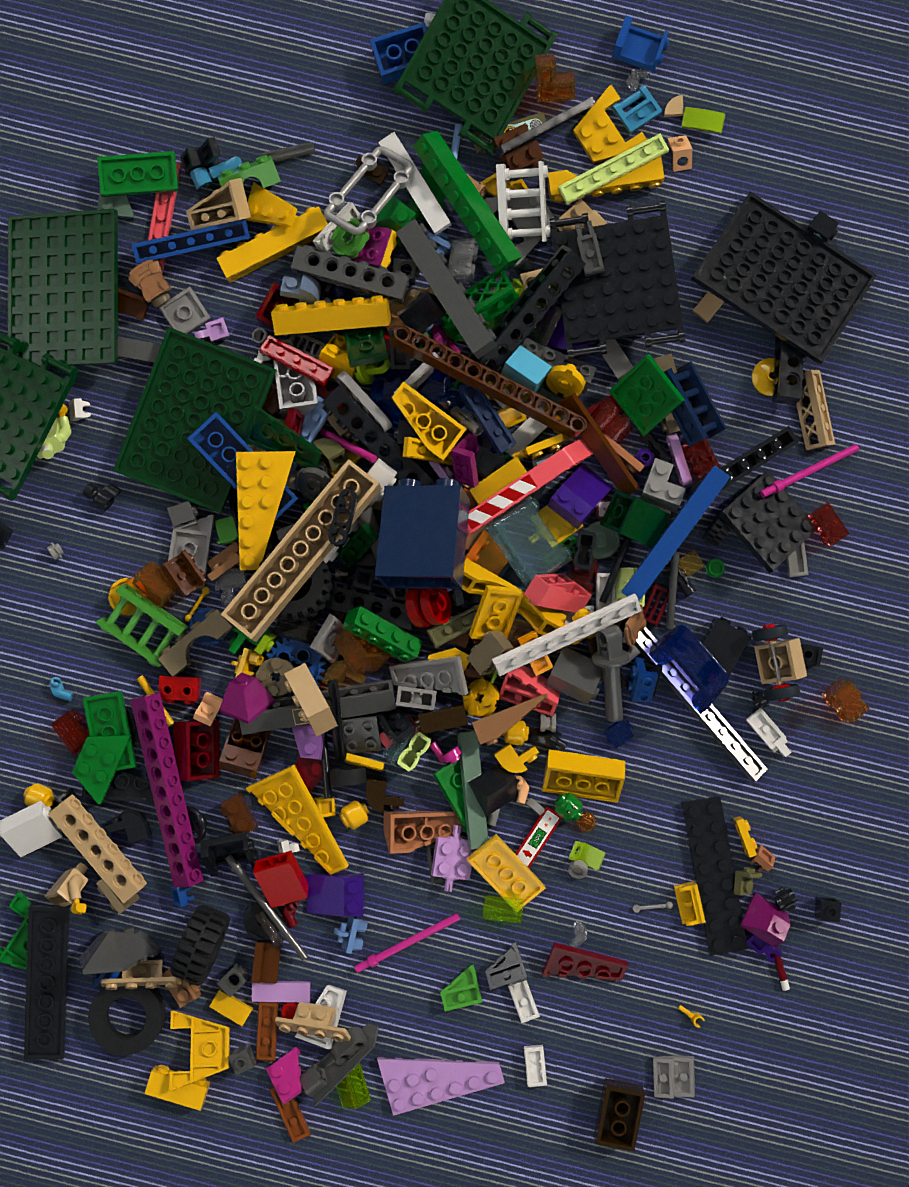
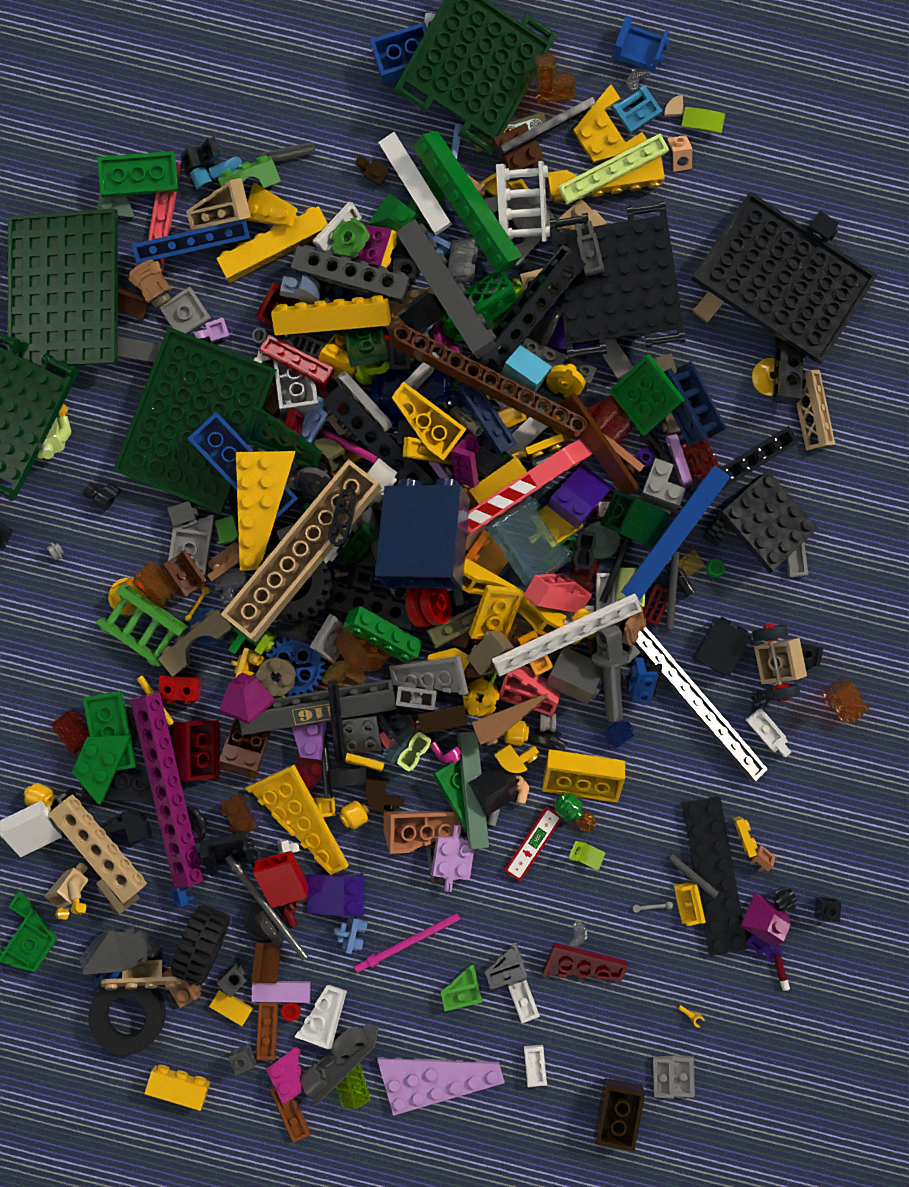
black plate [24,905,70,1059] -> none
dark azure arm [49,677,74,702] -> none
white tile [69,399,91,421] -> none
yellow wing [169,1011,230,1091] -> none
light nougat bracket [193,692,223,726] -> none
tan bracket [275,1002,351,1042] -> none
tan wedge [284,663,338,737] -> none
light grey bar [324,146,414,235] -> none
yellow tile [467,834,546,912] -> none
clear neon green panel [482,895,523,923] -> none
light grey tile [526,798,545,816] -> none
light grey tile [568,860,588,879] -> none
clear blue windscreen [649,625,729,715] -> none
olive bracket [734,867,762,896] -> none
dark pink bar [760,444,859,498] -> none
clear red bracket [808,502,850,547] -> none
none -> dark grey bar [669,855,719,898]

